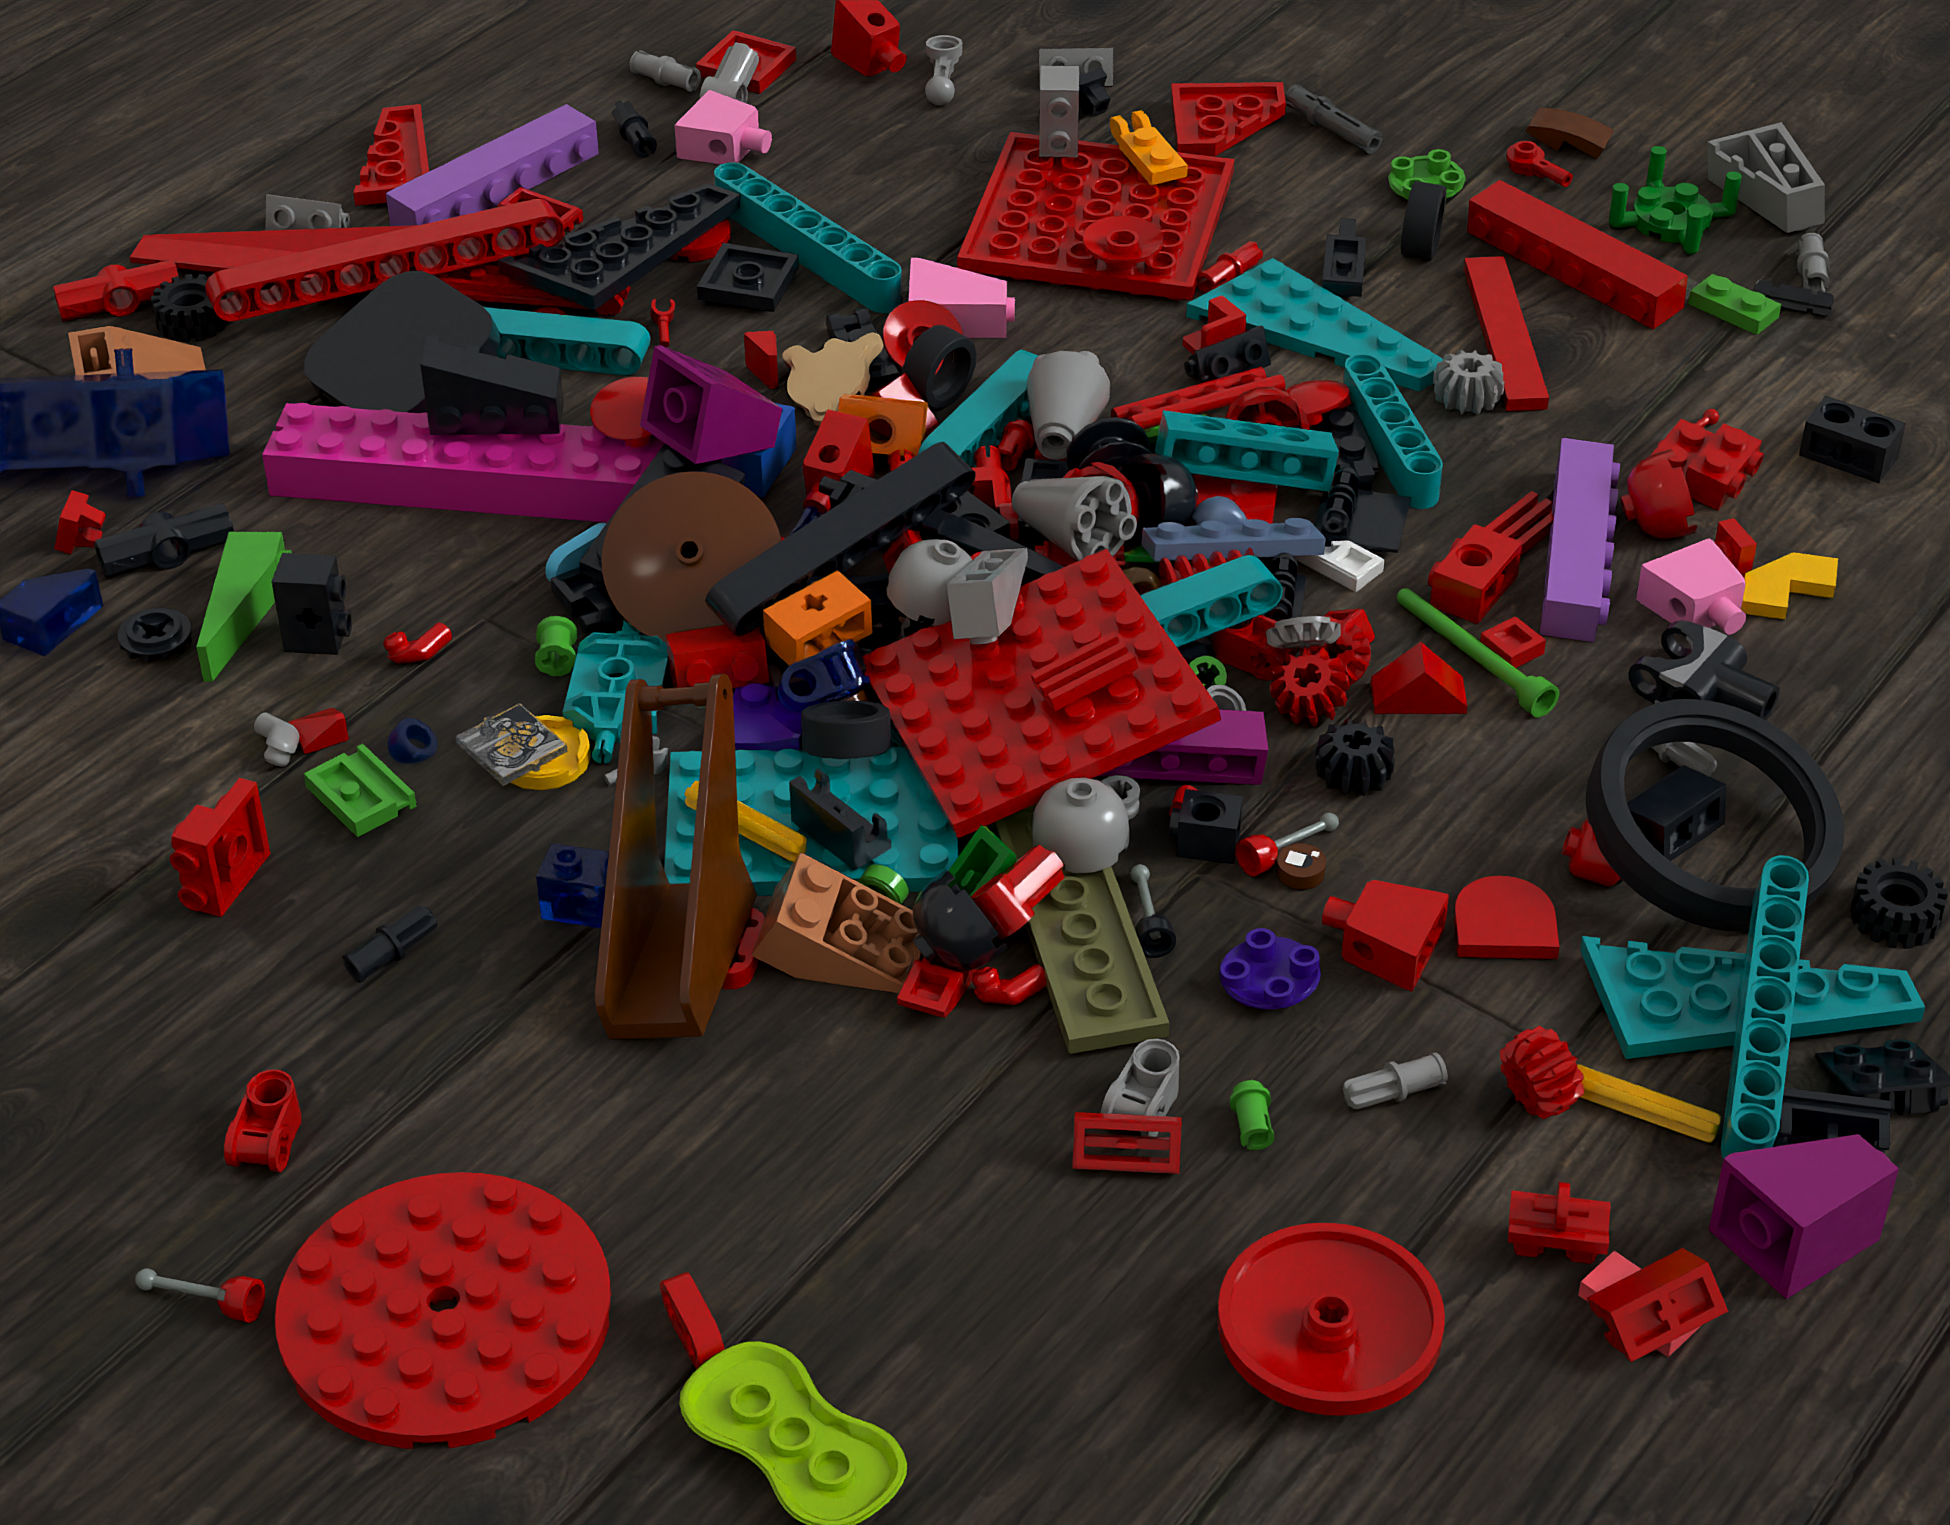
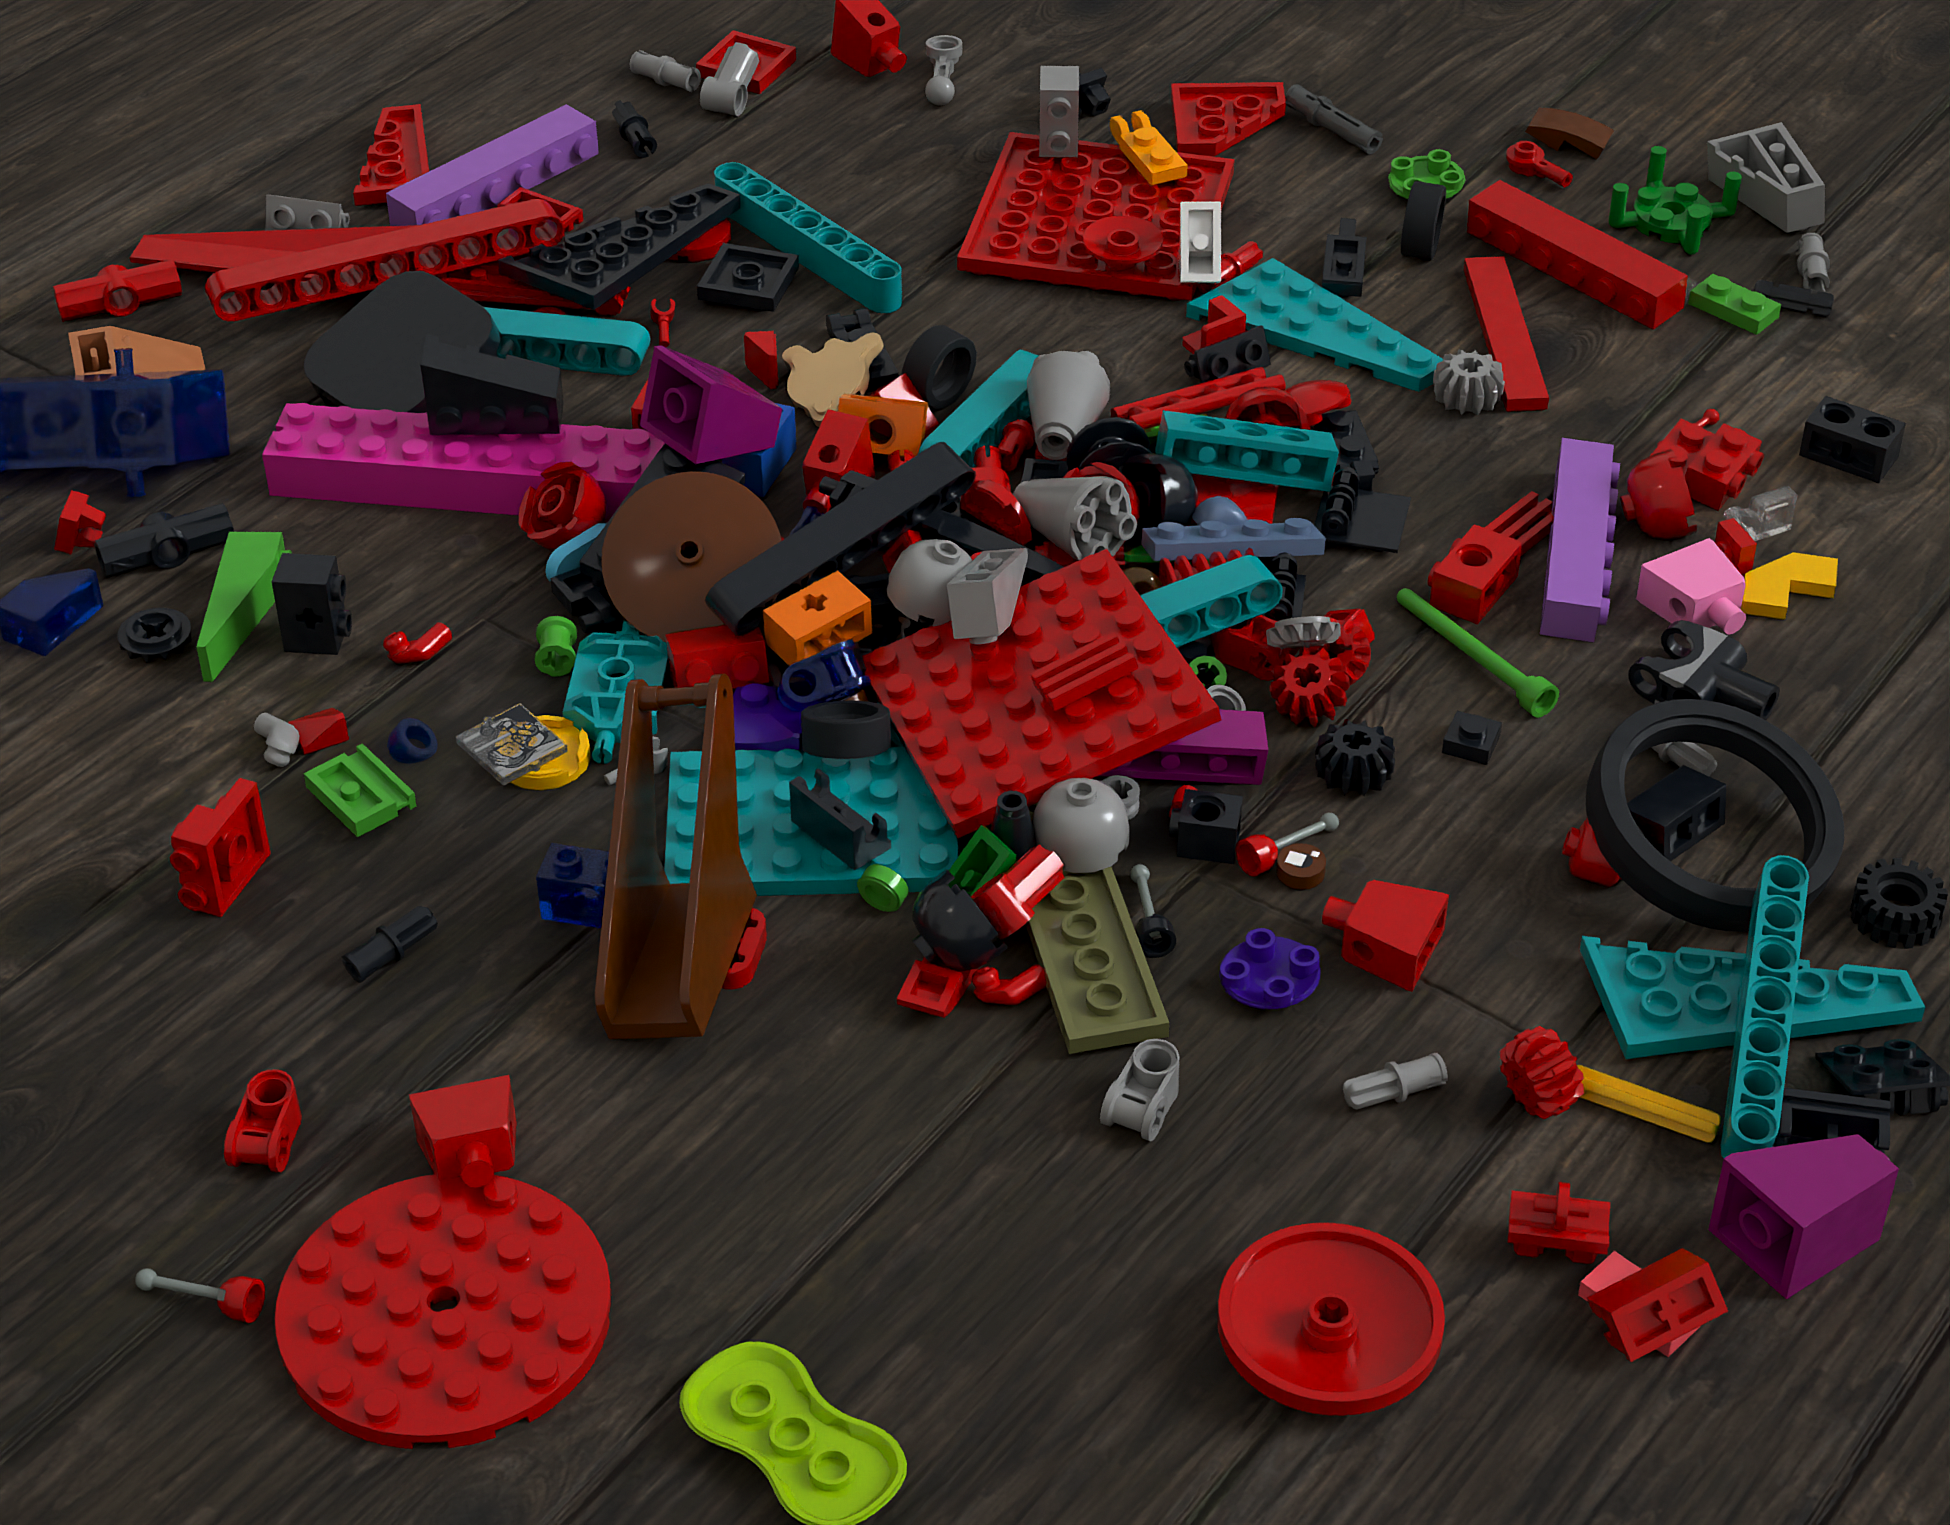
black tyre [151,274,229,342] -> none
red dish [590,377,653,448] -> none
red beam [660,1272,725,1369] -> none
bright pink torso [675,90,772,164] -> none
yellow axle [684,781,807,862] -> none
nougat slope [751,852,921,993] -> none
red dish [882,300,963,375] -> none
bright pink slope [908,258,1015,338] -> none
light grey hinge [1039,48,1113,87] -> none
red tile [1072,1112,1182,1174] -> none
bright green pin [1229,1080,1275,1150] -> none
white tile [1293,541,1384,592] -> none
teal beam [1343,354,1443,509] -> none
red slope [1370,642,1468,714] -> none
red tile [1454,876,1560,959] -> none
red plate [1480,616,1546,668] -> none
none -> red torso [409,1075,517,1187]
none -> red cylinder [518,462,607,551]
none -> red tile [960,480,1033,545]
none -> black cone [990,791,1037,862]
none -> white slope [1179,202,1221,283]
none -> black plate [1442,710,1502,765]
none -> clear plate [1723,485,1798,541]

